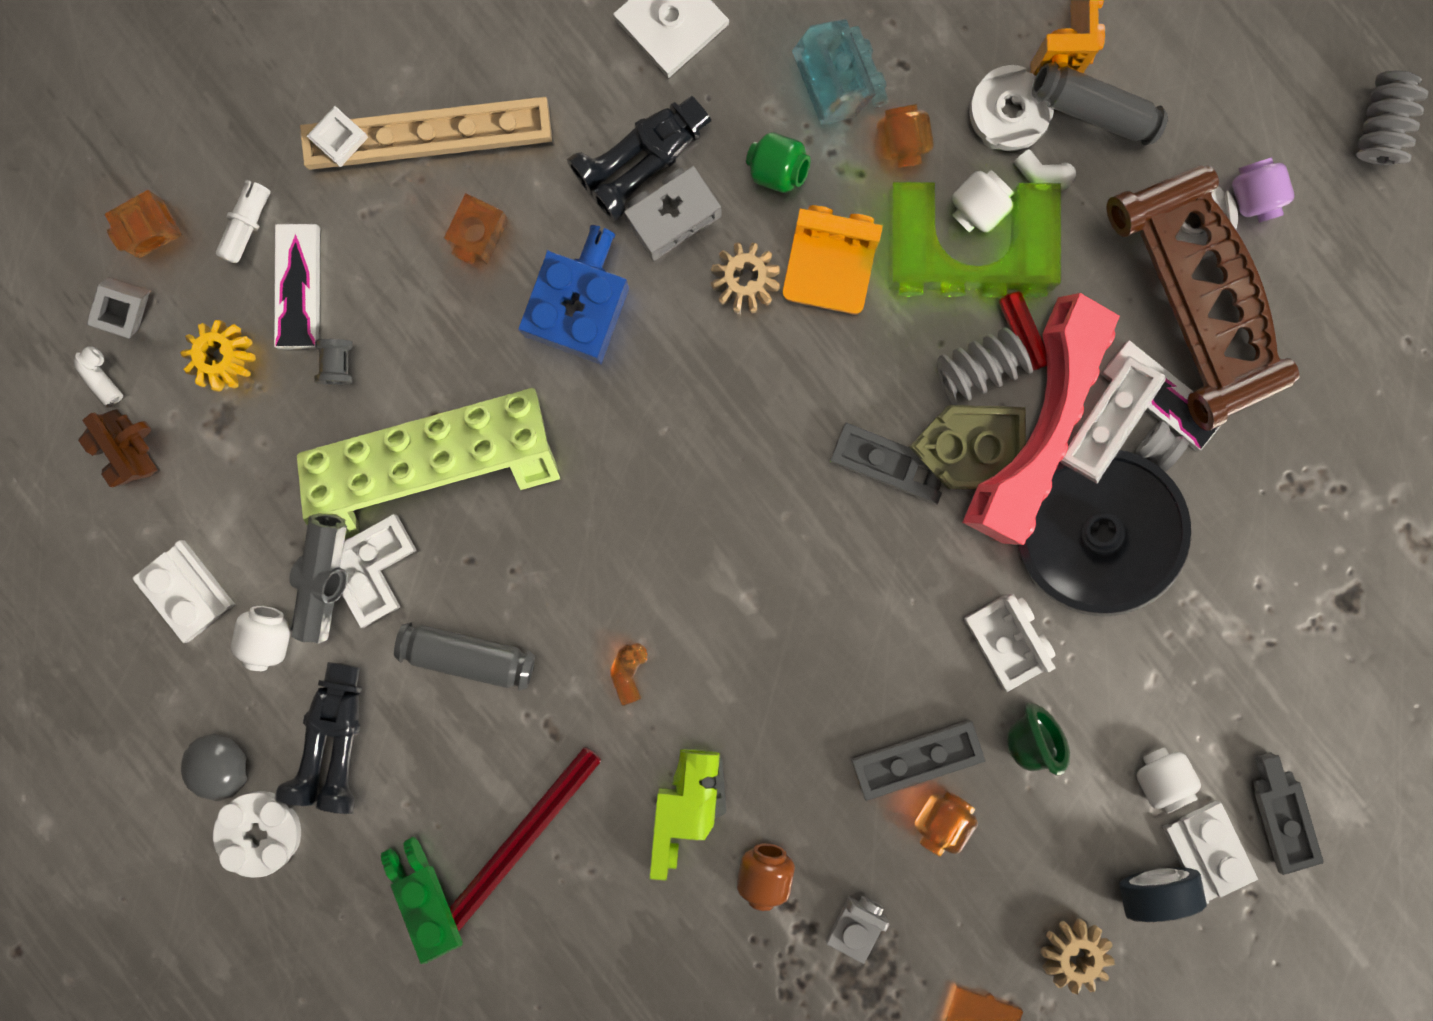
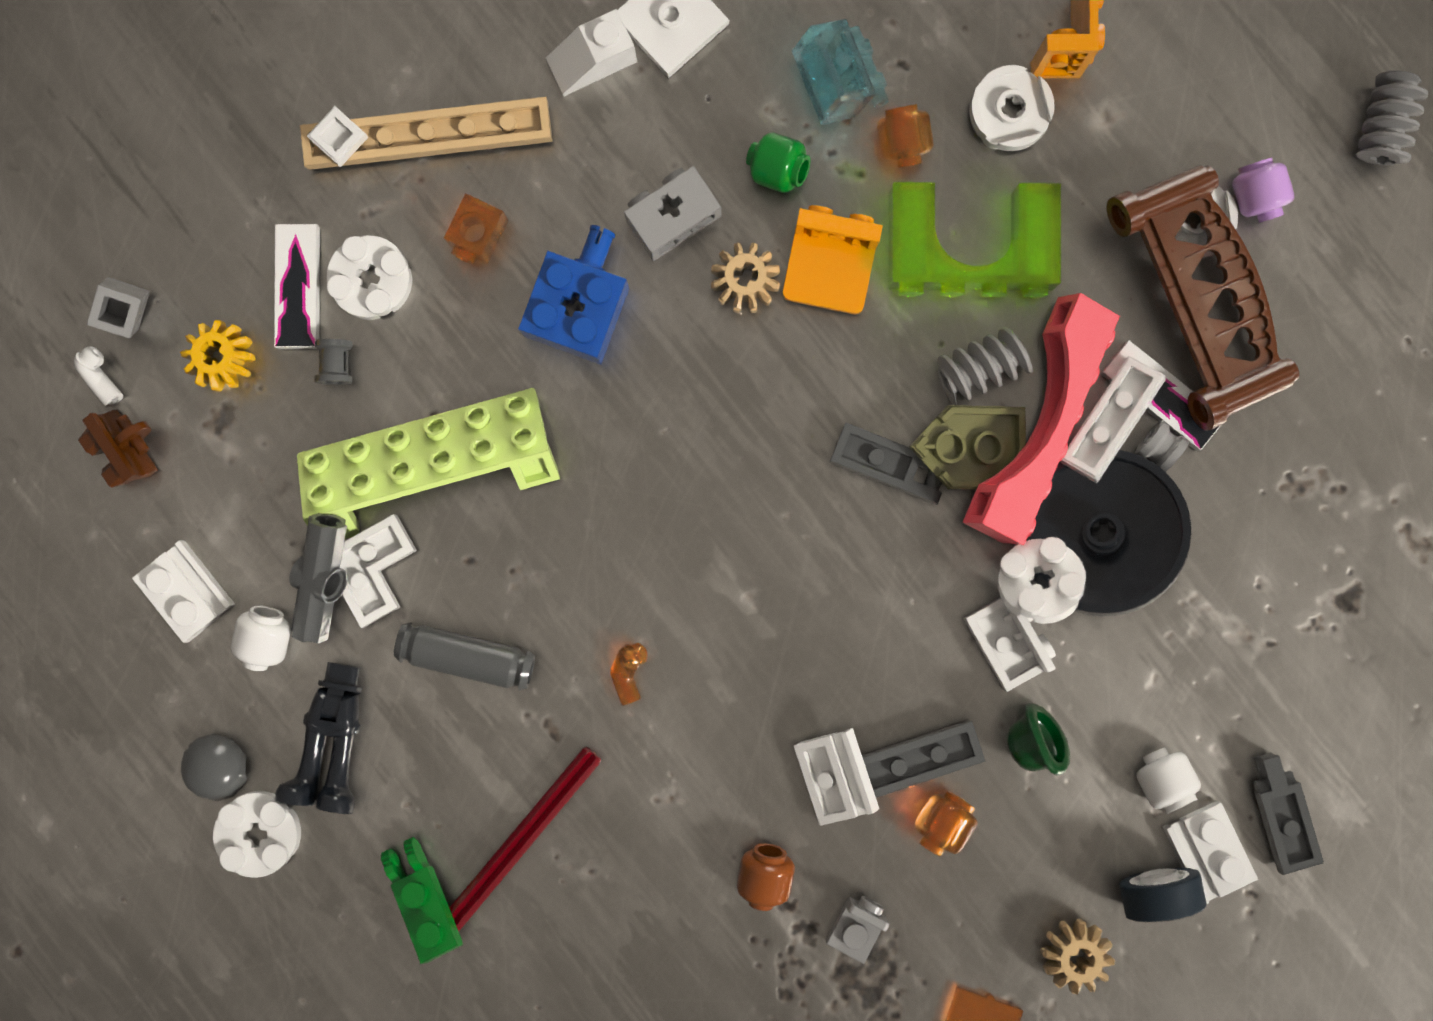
clear orange brick [104,190,182,259] -> none
white axle [216,180,271,263] -> none
black piece [567,95,711,222] -> none
lime plate [650,749,727,881] -> none
white head [952,170,1014,233] -> none
red axle [999,291,1047,371] -> none
white arm [1013,149,1076,191] -> none
dark grey axle [1032,62,1168,145] -> none
none -> white plate [327,235,412,320]
none -> white slope [546,9,637,97]
none -> white plate [794,728,879,826]
none -> white plate [998,537,1086,624]

